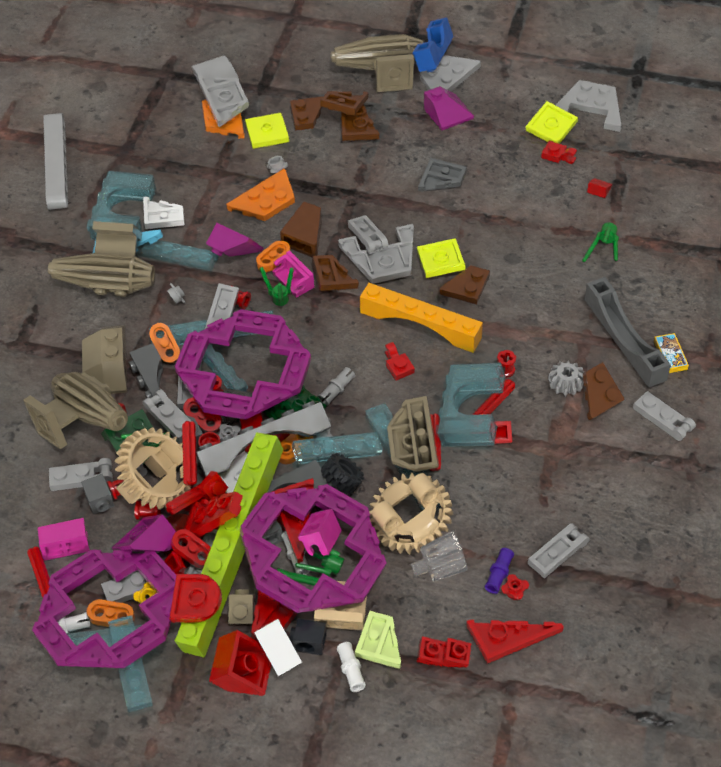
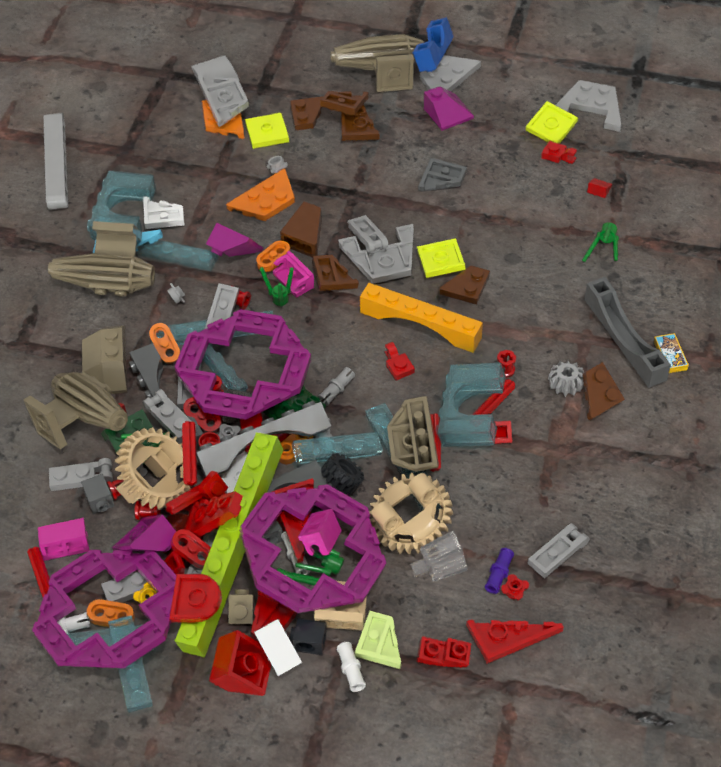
light grey plate [633,391,696,441] -> none

